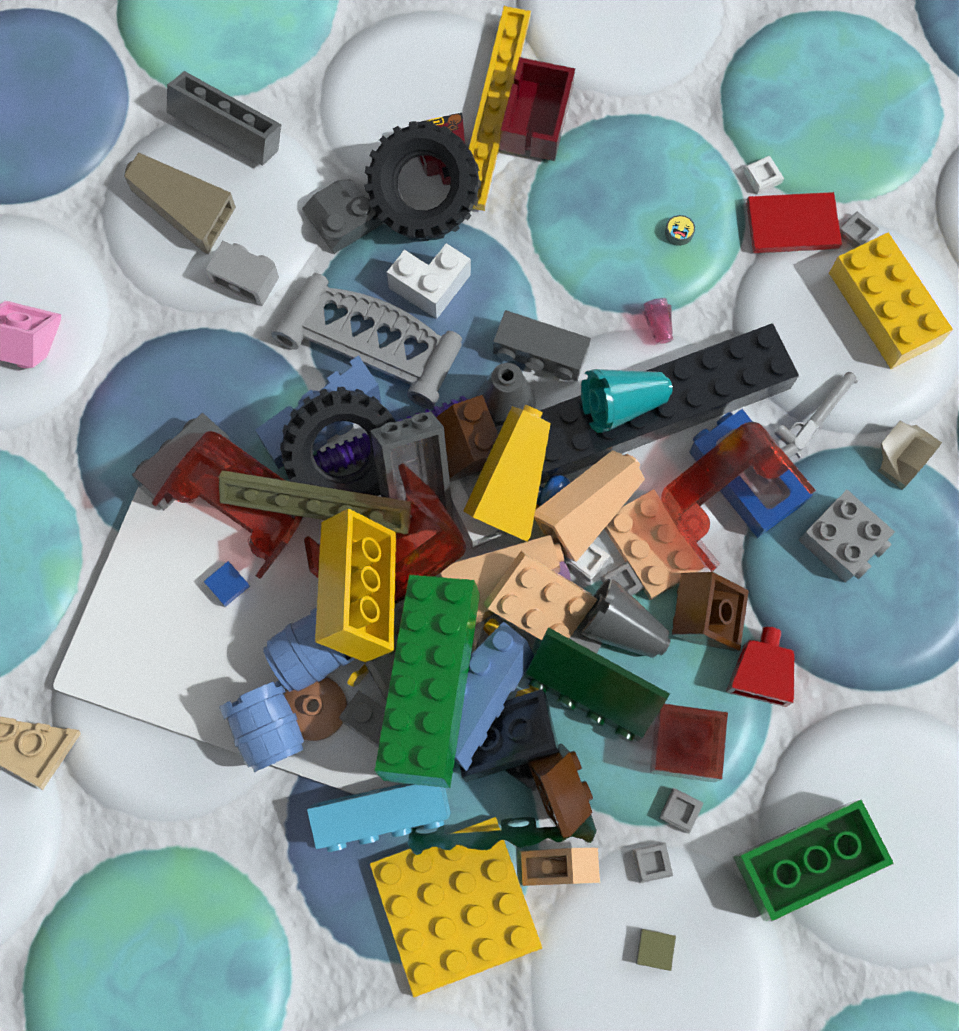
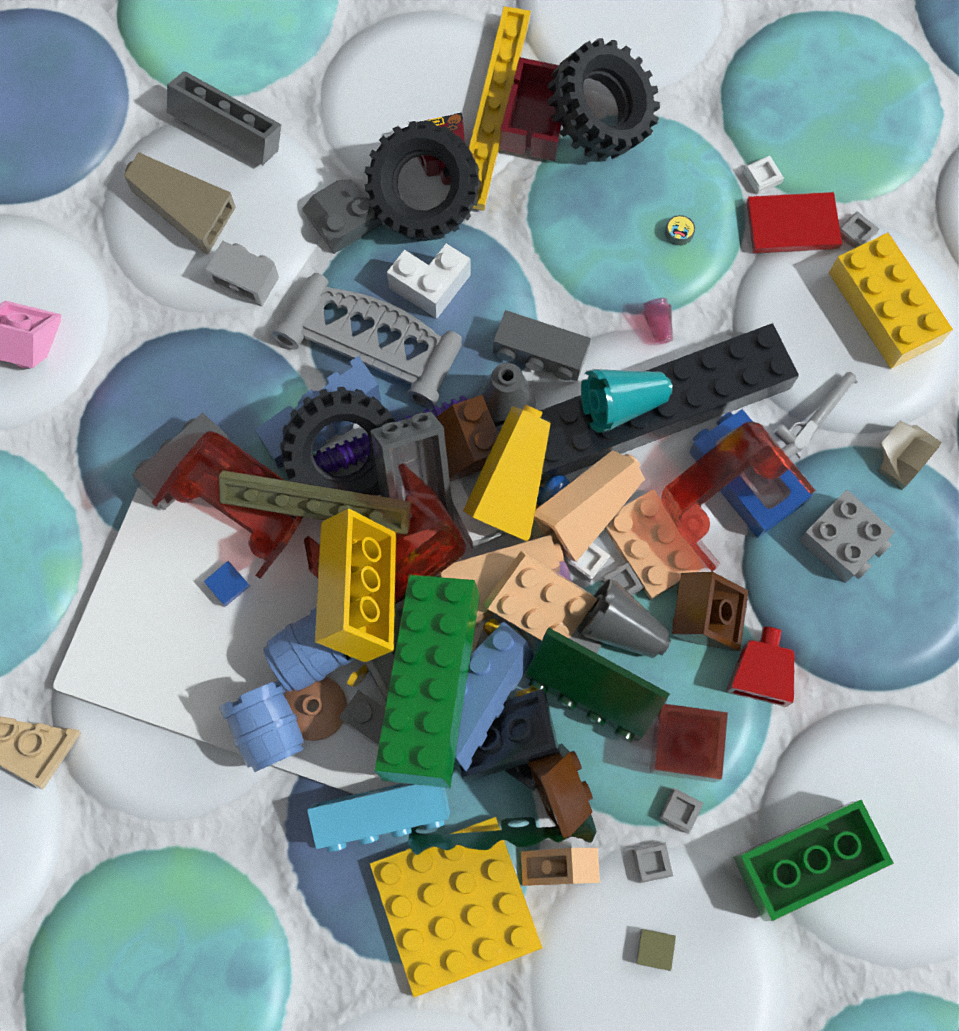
none -> black tyre [548,38,660,160]

